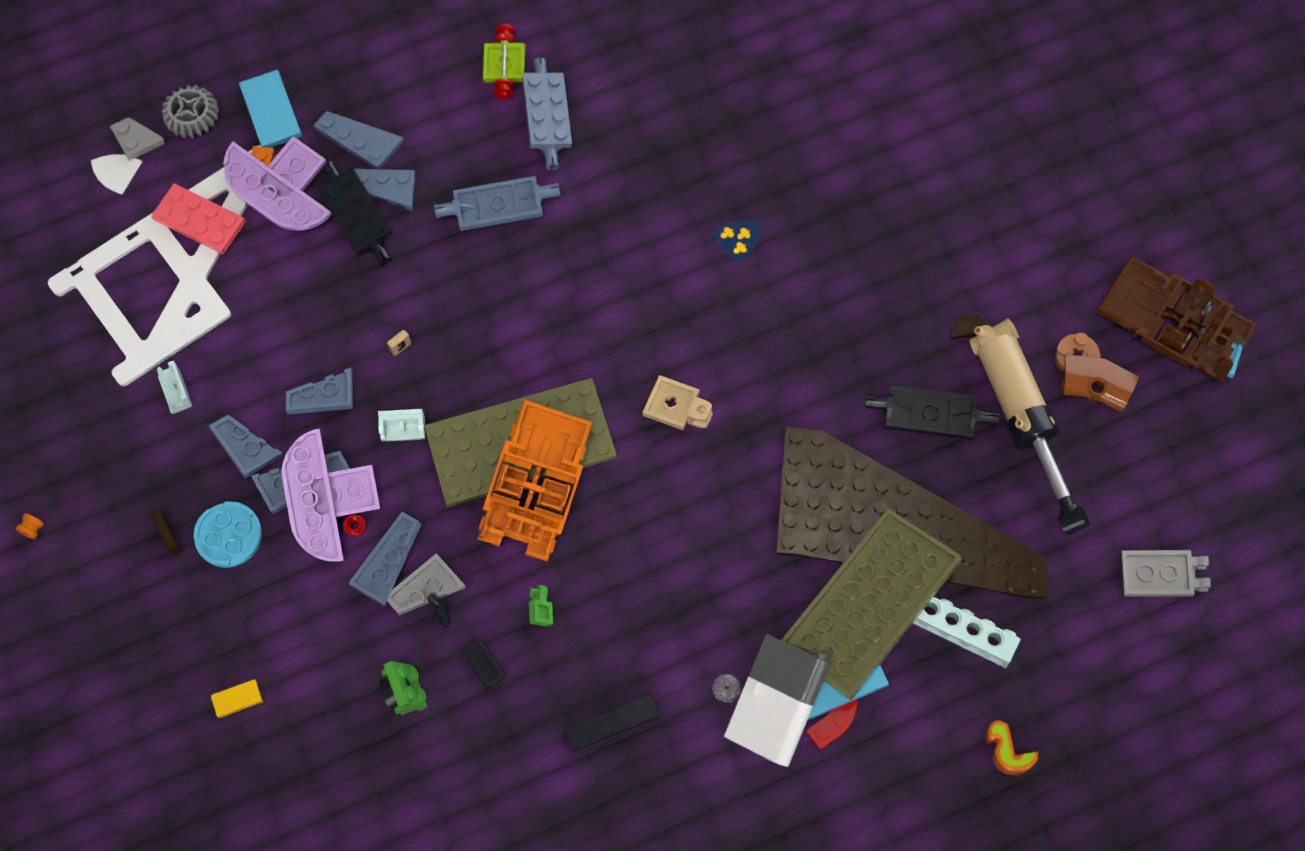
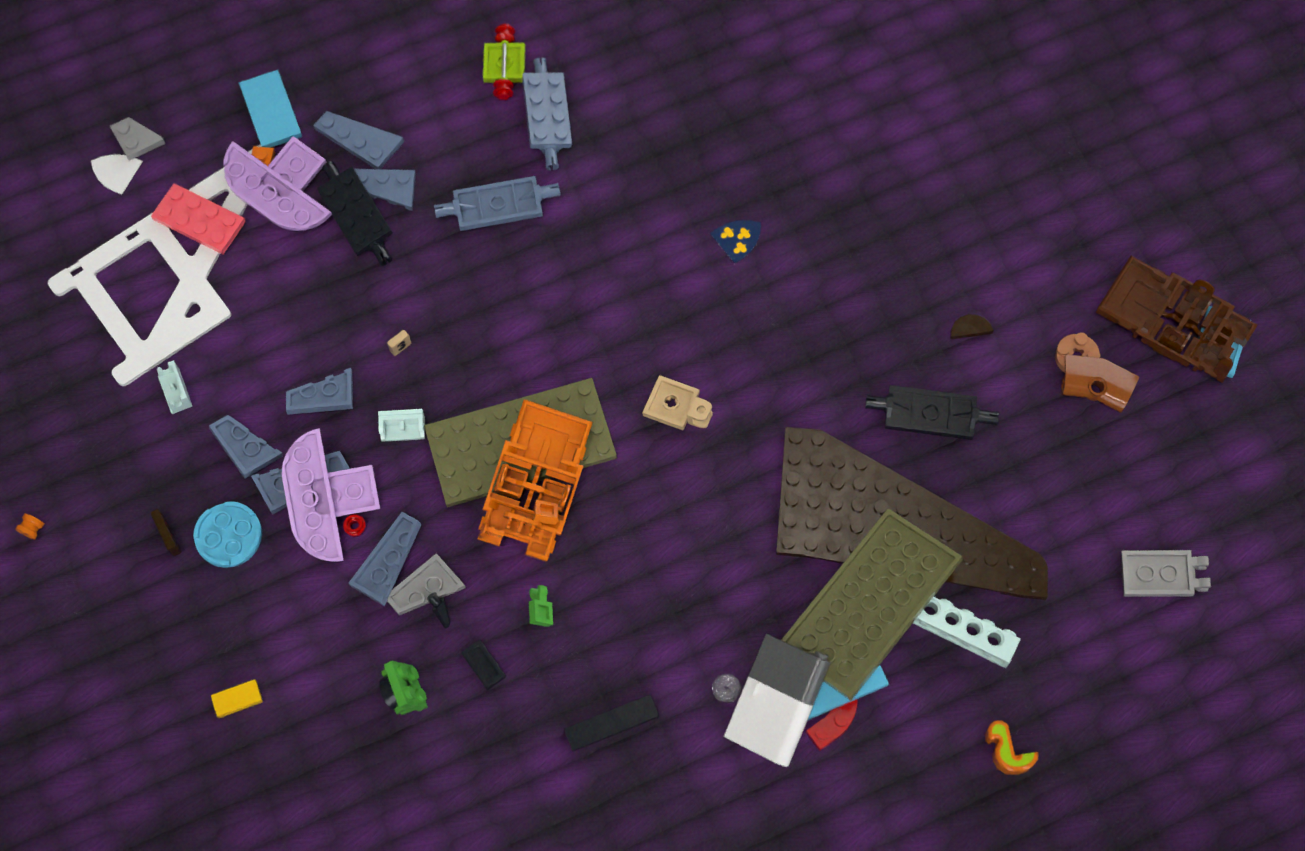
light grey gear [162,85,219,139] -> none
piece [970,319,1090,535] -> none
none -> orange plate [534,500,558,525]

